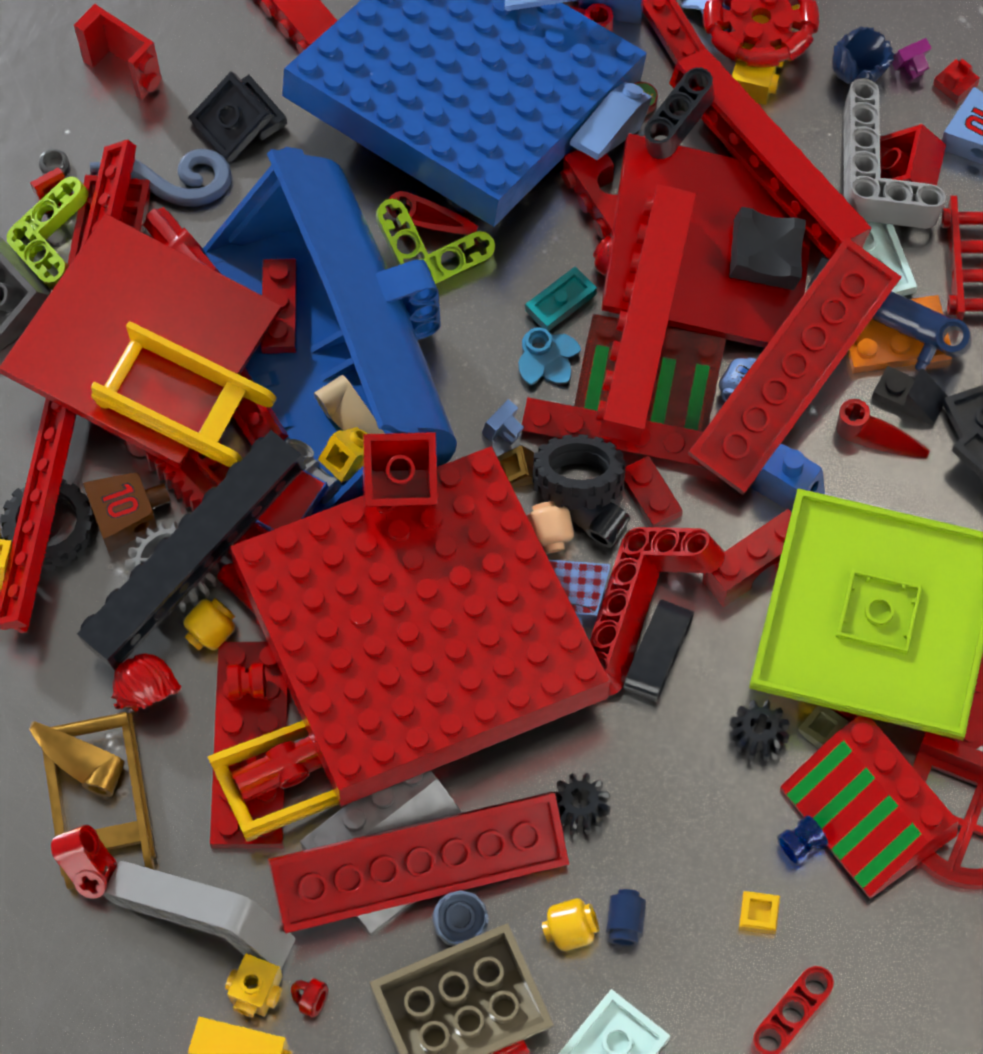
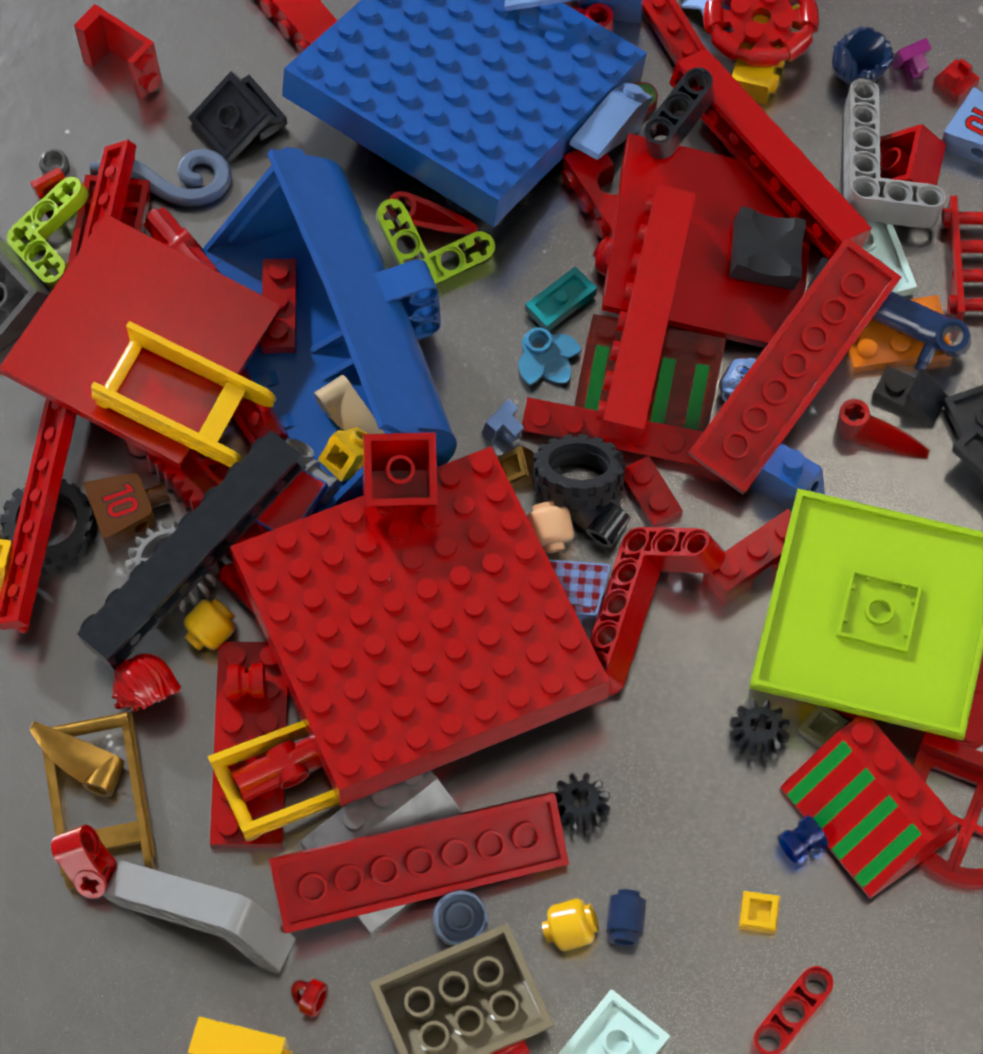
yellow brick [225,953,283,1017] -> none
black beam [623,599,694,702] -> none

